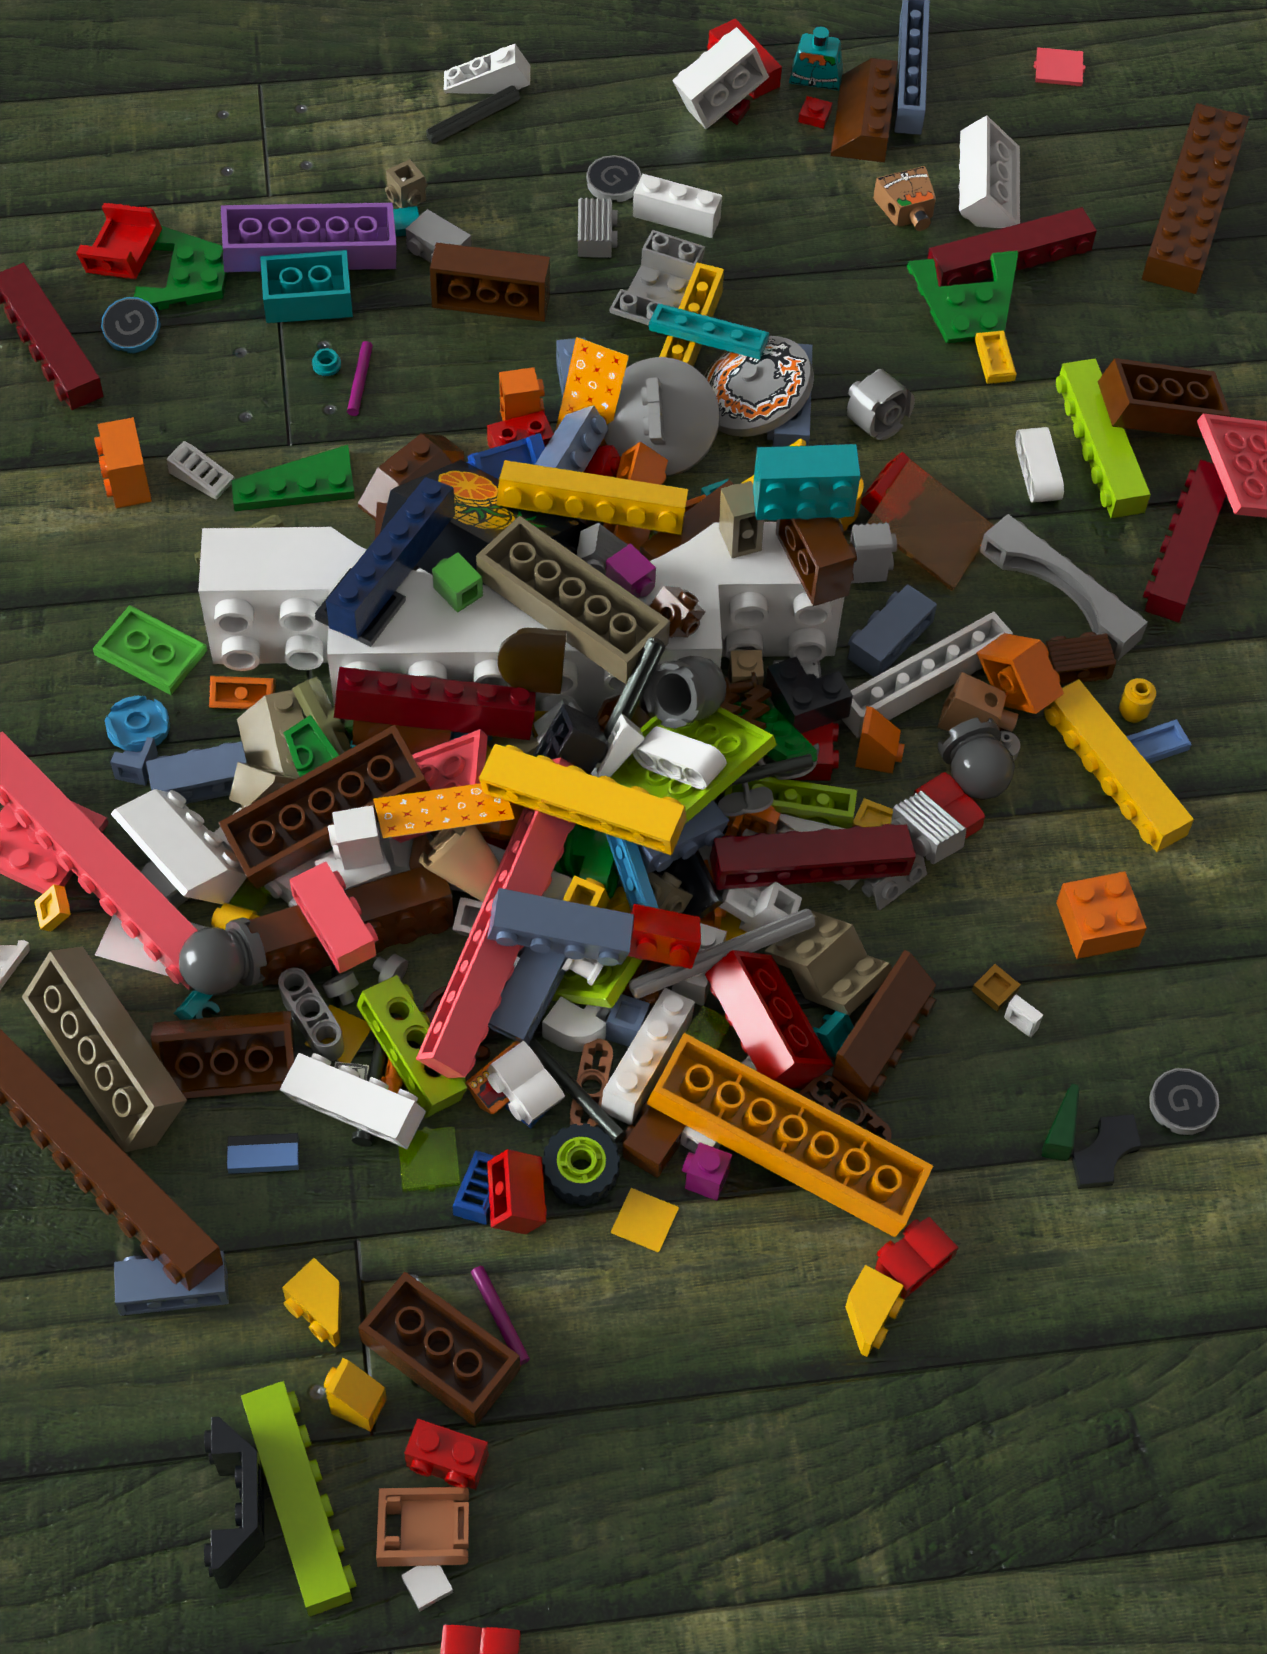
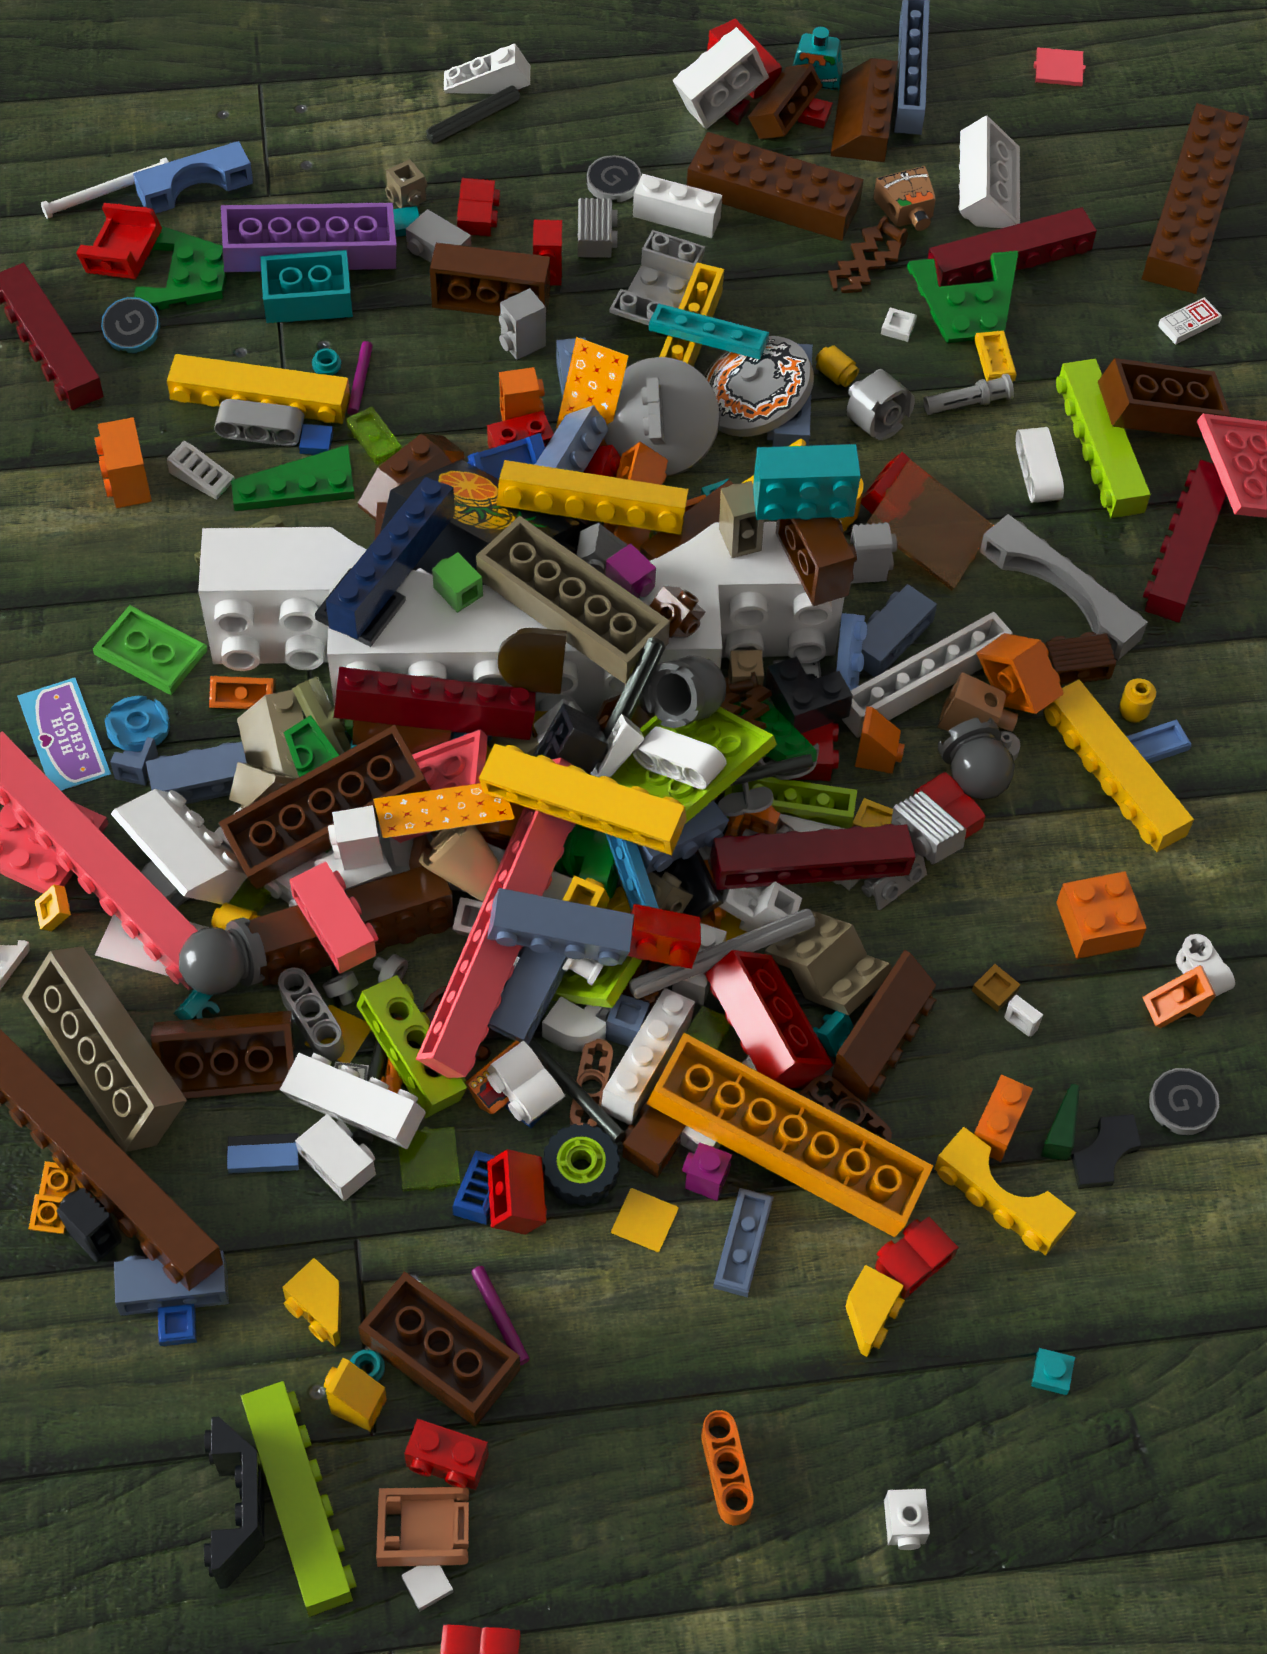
none -> sticker [17,678,111,791]
none -> light orange slope [28,1161,79,1235]
none -> white bar [41,157,169,219]
none -> black brick [56,1188,122,1262]
none -> medium blue arch [133,141,253,214]
none -> blue tile [158,1304,197,1346]
none -> yellow brick [167,354,350,424]
none -> light grey beam [214,399,305,446]
none -> white brick [295,1113,376,1201]
none -> blue tile [299,424,333,455]
none -> clear neon green plate [346,406,402,465]
none -> teal plate [350,1349,385,1382]
none -> red brick [457,178,500,236]
none -> light grey brick [499,288,546,360]
none -> red brick [533,220,562,285]
none -> reddish brown brick [687,132,864,241]
none -> orange beam [701,1410,754,1526]
none -> sand blue tile [713,1188,774,1298]
none -> reddish brown brick [748,63,823,139]
none -> yellow brick [816,345,859,387]
none -> reddish brown piece [828,216,908,293]
none -> light blue plate [836,613,867,691]
none -> white tile [881,308,917,342]
none -> white brick [884,1489,930,1550]
none -> light grey pin [923,373,1014,415]
none -> yellow arch [934,1127,1076,1256]
none -> orange brick [974,1074,1033,1162]
none -> teal plate [1031,1348,1075,1395]
none -> orange slope [1142,965,1216,1028]
none -> white tile [1158,297,1222,345]
none -> white piece [1176,934,1235,997]

